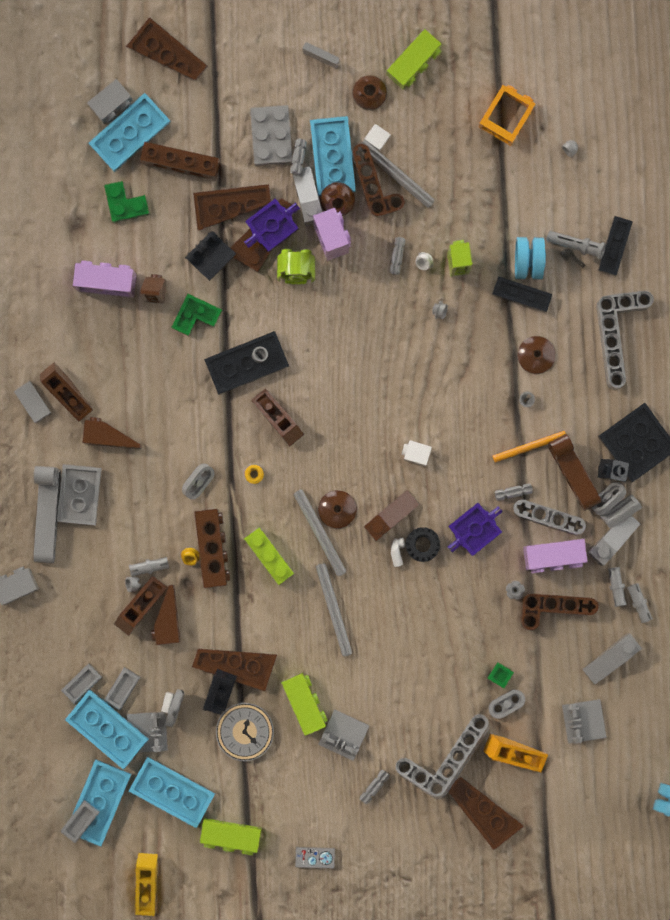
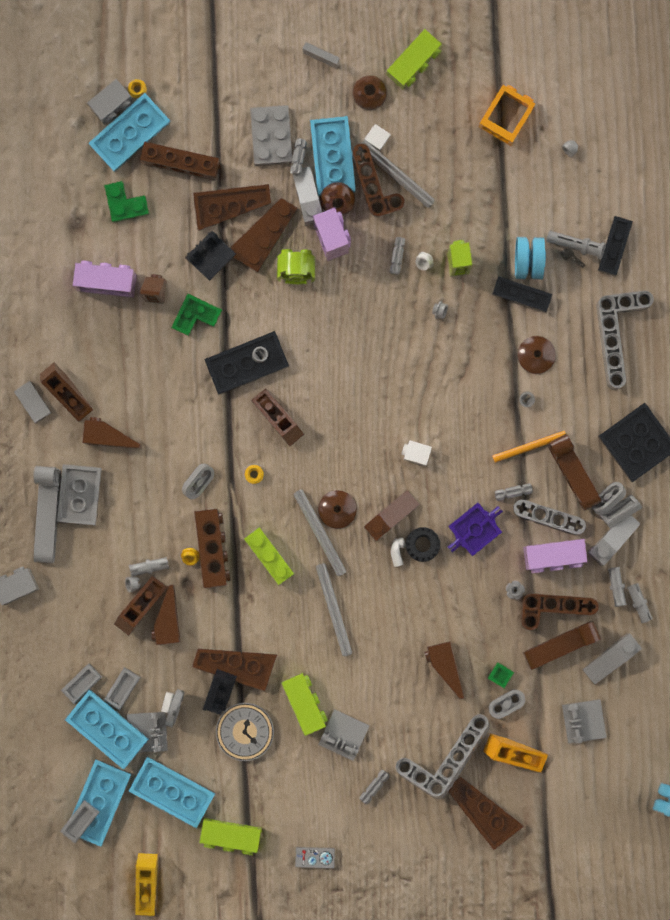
reddish brown wing [126,17,208,81] -> none
dark purple plate [244,198,300,253] -> none
black bracket [597,459,629,482] -> none
none -> yellow plate [128,79,147,99]
none -> reddish brown slope [424,641,464,699]
none -> reddish brown beam [523,621,601,670]

